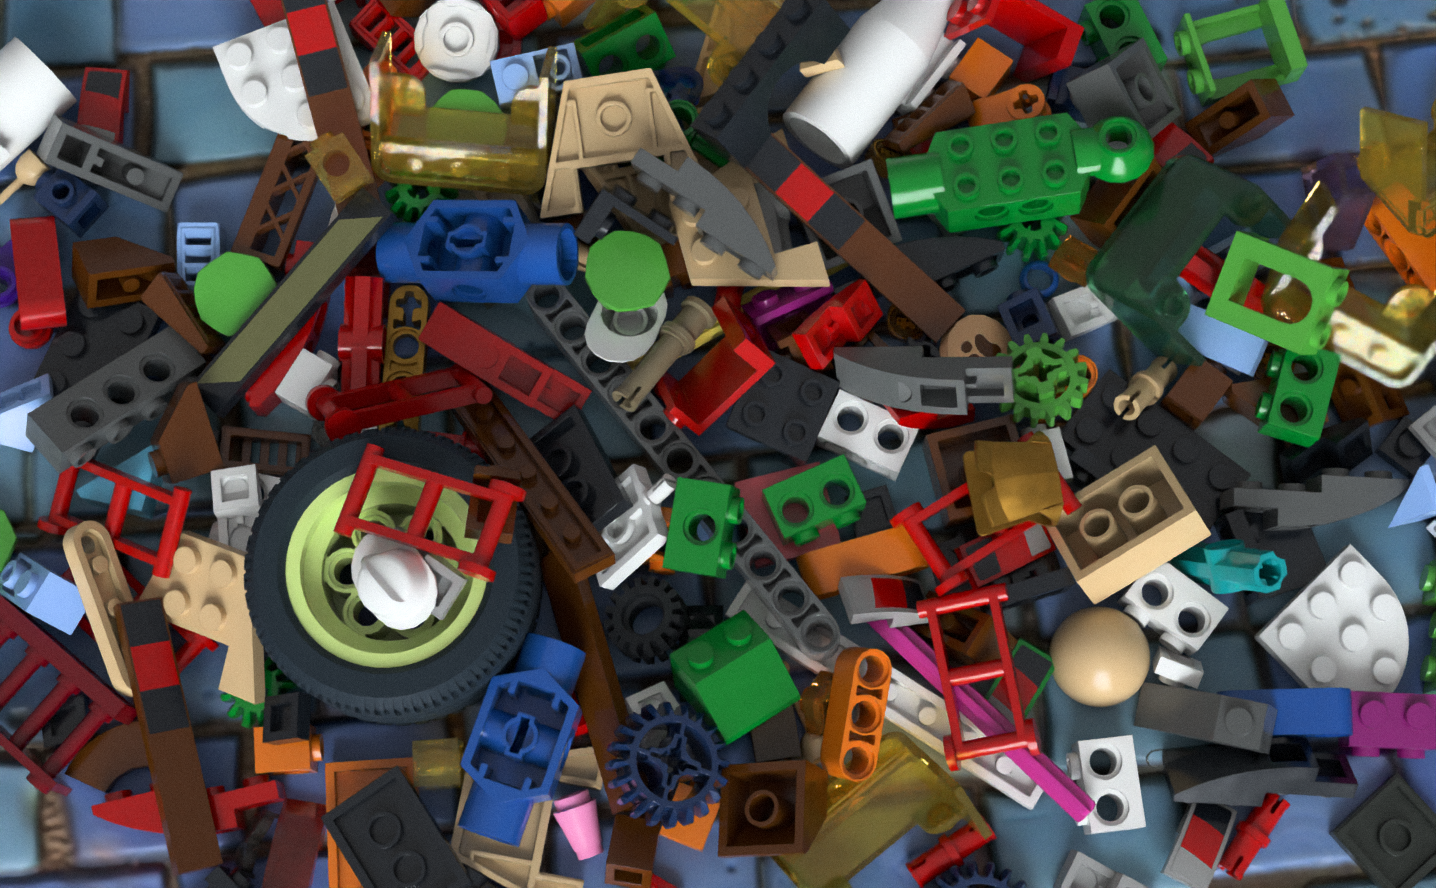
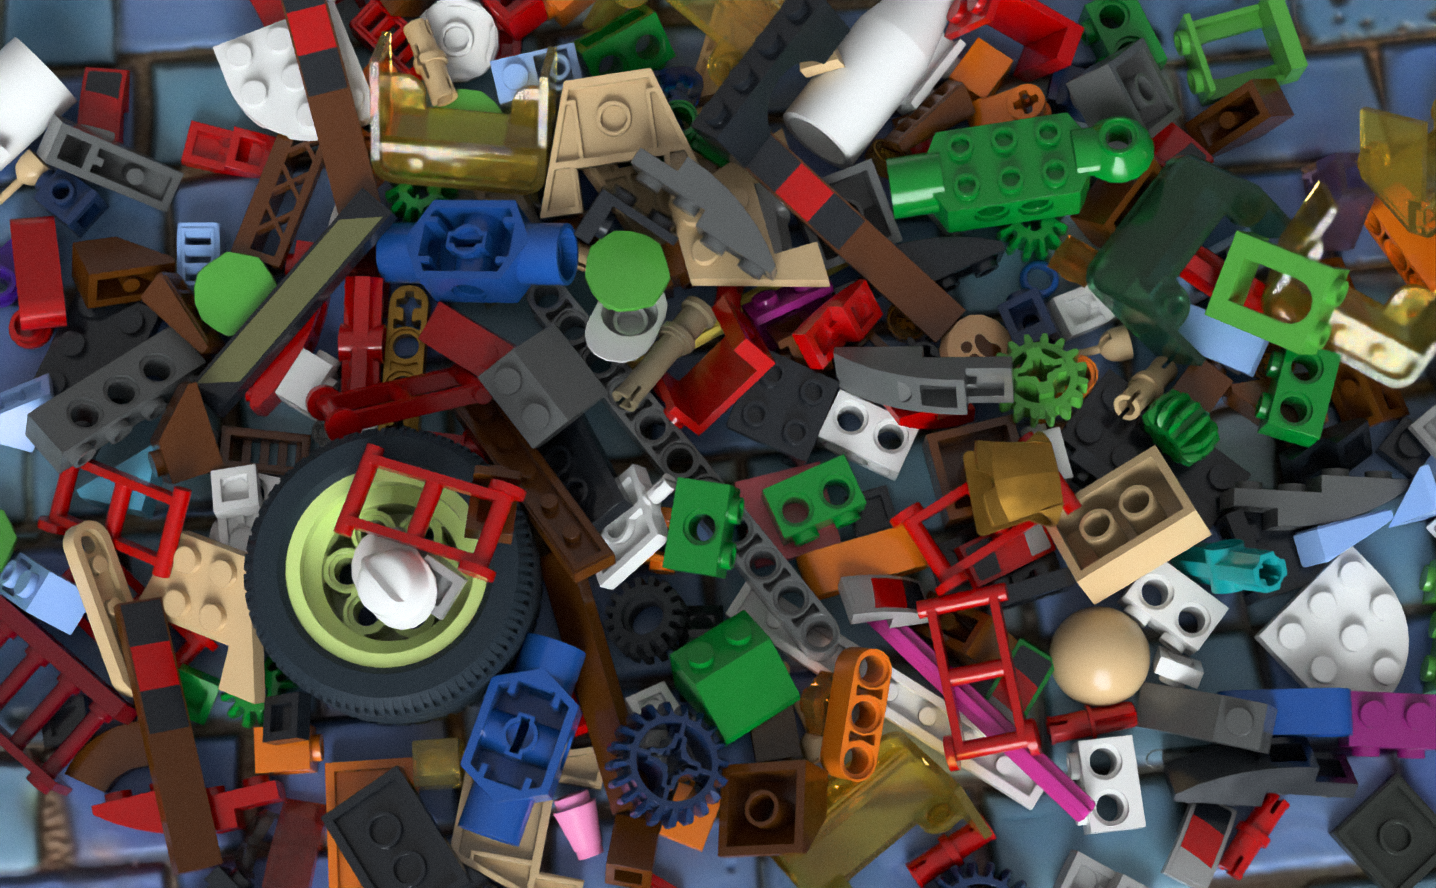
clear yellow brick [305,131,374,204] -> none
none -> green plate [178,663,221,726]
none -> red slope [181,120,276,179]
none -> tan pin [403,18,458,107]
none -> dark grey slope [477,323,609,449]
none -> red axle [1045,701,1138,745]
none -> tan hinge [1079,325,1133,362]
none -> green gear [1142,389,1220,467]
none -> light blue slope [1293,508,1394,568]

